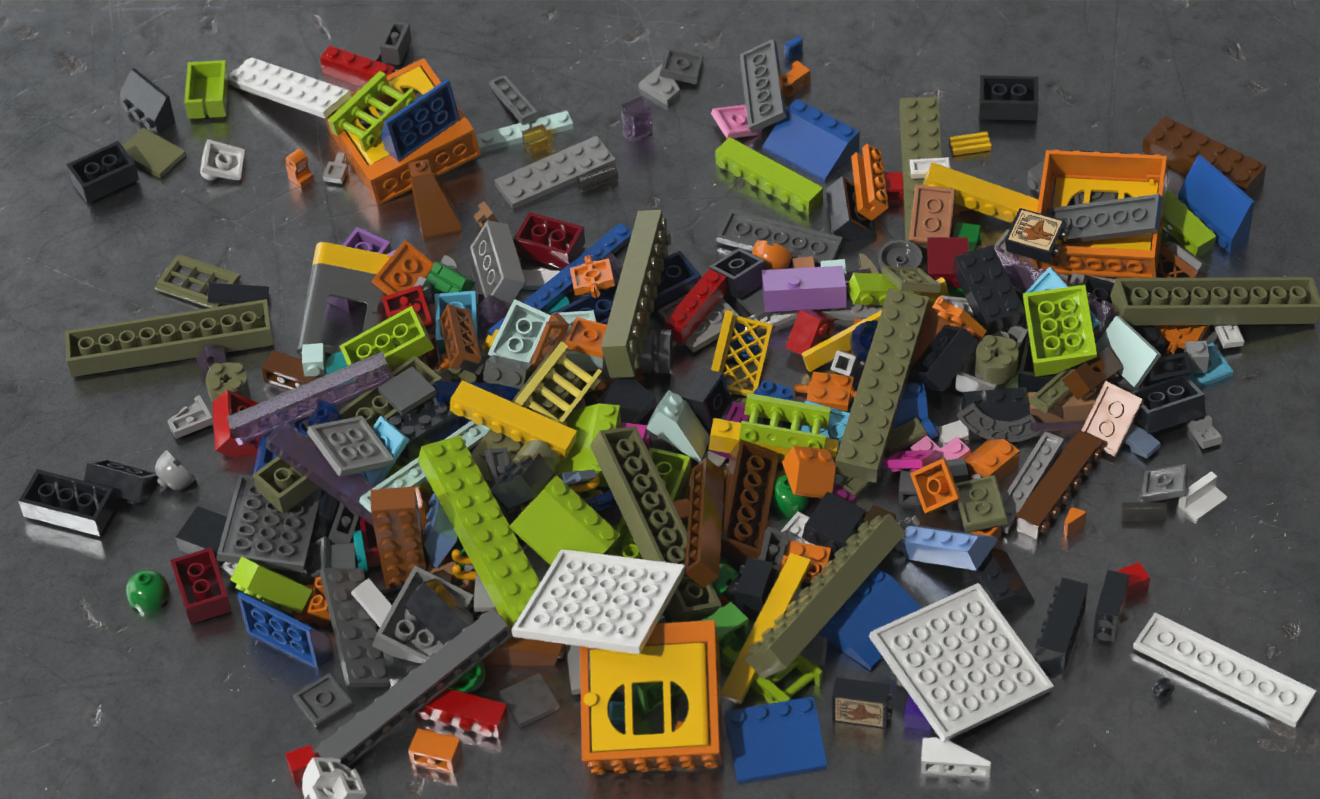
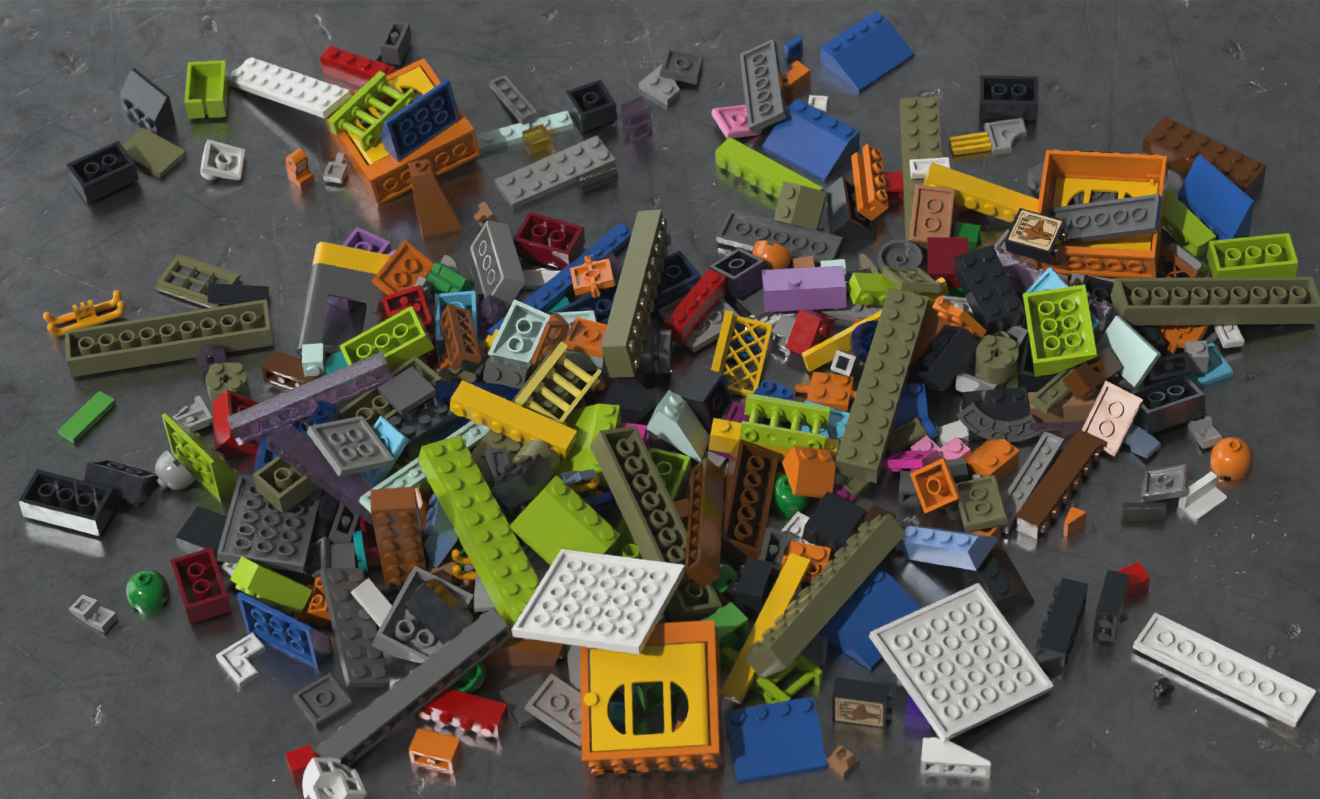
none -> light orange piece [43,290,126,336]
none -> bright green tile [58,390,116,444]
none -> light grey slope [69,594,118,633]
none -> lime slope [162,413,239,502]
none -> white tile [216,632,266,688]
none -> light grey plate [525,674,582,747]
none -> black brick [566,79,617,132]
none -> light grey brick [771,314,796,351]
none -> olive slope [773,181,828,231]
none -> white tile [808,95,829,114]
none -> blue slope [820,11,915,93]
none -> medium nougat tile [827,746,859,777]
none -> light grey tile [984,118,1027,155]
none -> lime brick [1207,233,1298,278]
none -> orange cylinder [1210,437,1253,480]

